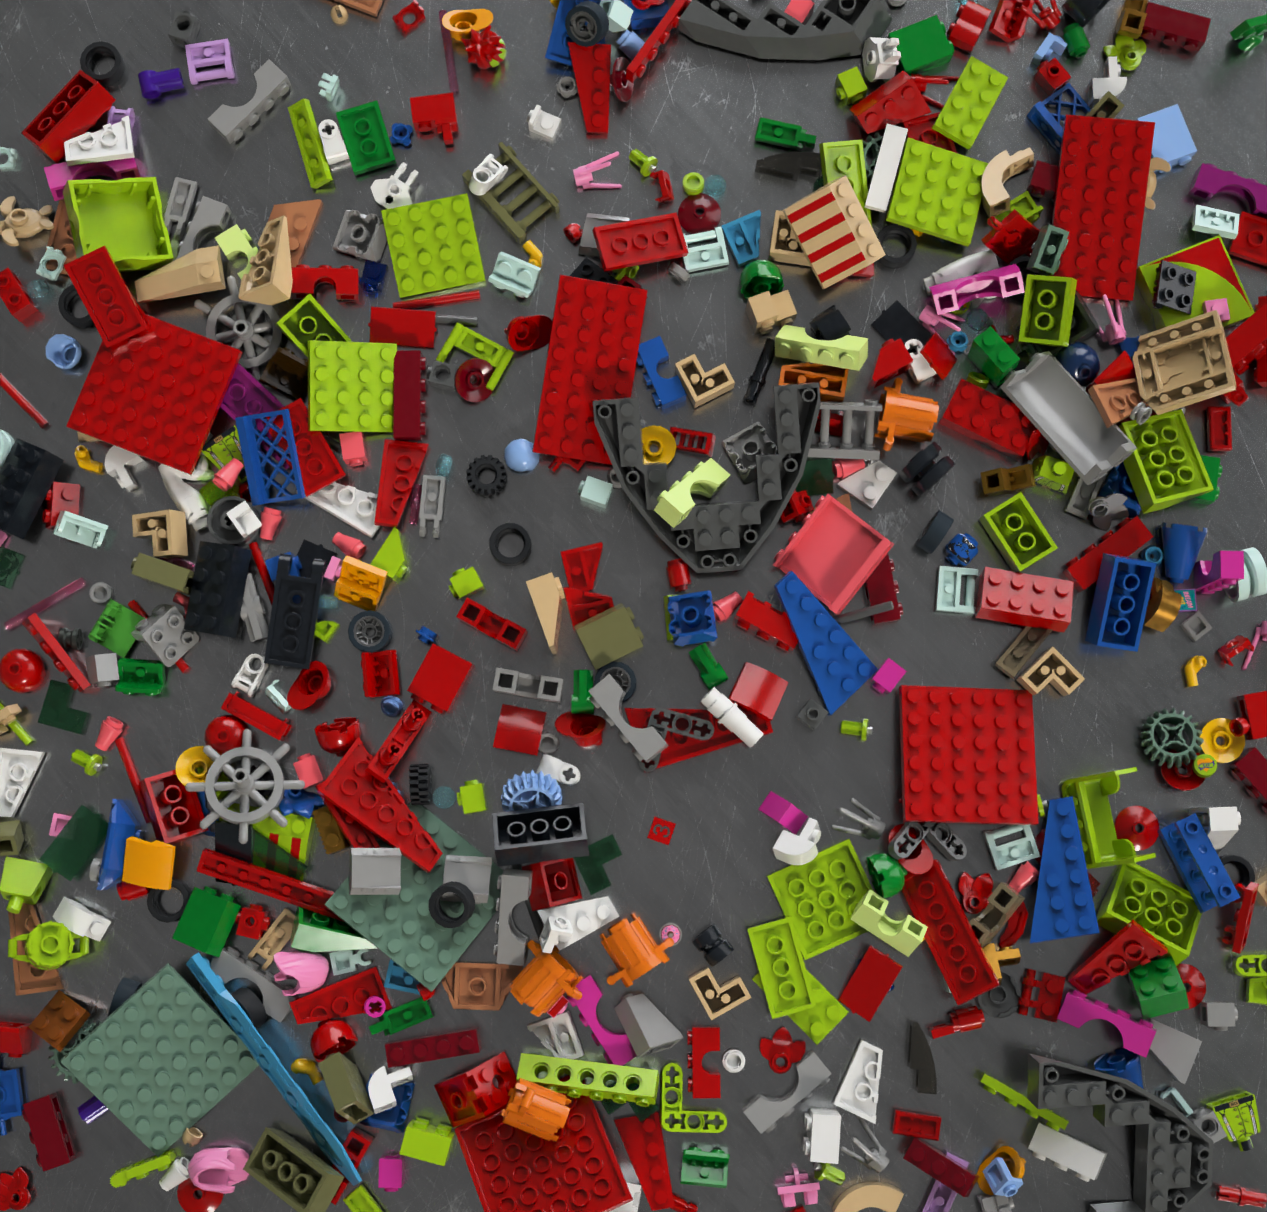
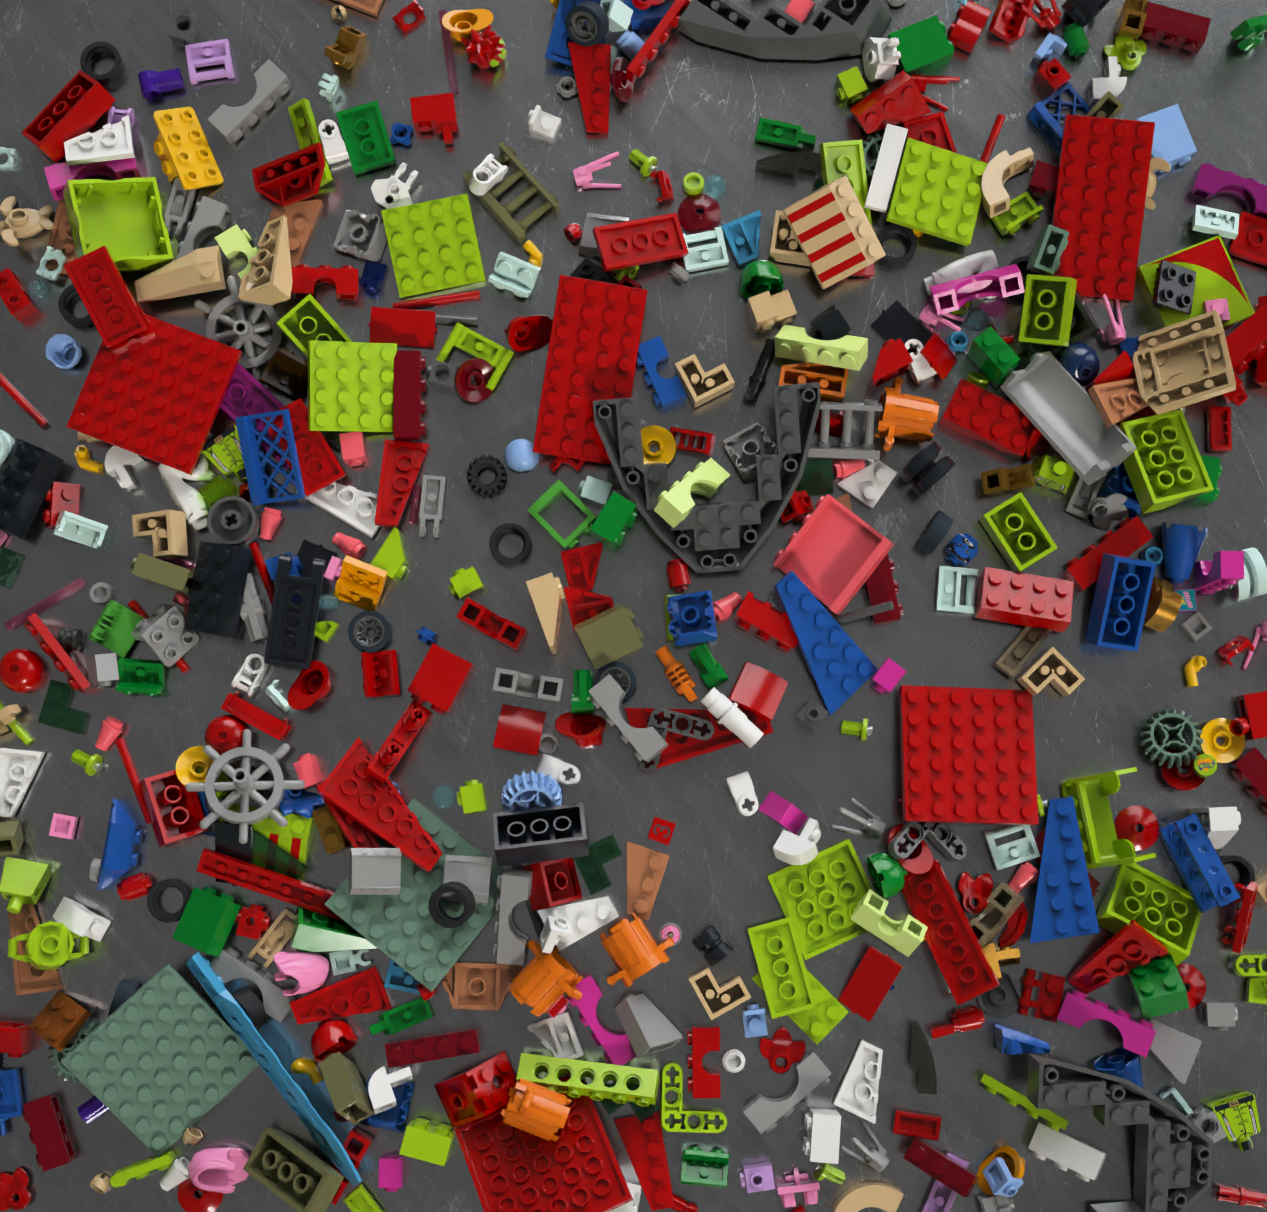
clear green piece [39,805,108,881] -> none
light orange slope [122,836,176,890] -> none
coral cone [212,458,244,492] -> none
white panel [226,501,262,538] -> none
red cylinder [314,717,361,757] -> none
dark pink bush [364,996,386,1018] -> none
medium blue plate [381,695,403,717] -> none
black tyre [409,763,432,805] -> none
clear light blue tile [436,454,452,476] -> none
lime plate [932,56,1008,150] -> none
red plate [981,209,1040,264] -> none
light grey bush [1130,402,1152,425] -> none
none -> tan hinge [89,1174,110,1194]
none -> yellow bracket [153,107,223,190]
none -> red wedge [252,142,325,207]
none -> pearl gold brick [324,25,368,70]
none -> bright green window [527,480,597,551]
none -> green brick [590,491,638,550]
none -> nougat wing [627,841,670,921]
none -> orange hinge [655,645,698,703]
none -> white piece [726,771,759,816]
none -> lavender brick [739,1161,775,1193]
none -> light blue bracket [741,1003,768,1038]
none -> red piece [980,114,1006,163]
none -> blue slope [994,1024,1050,1054]

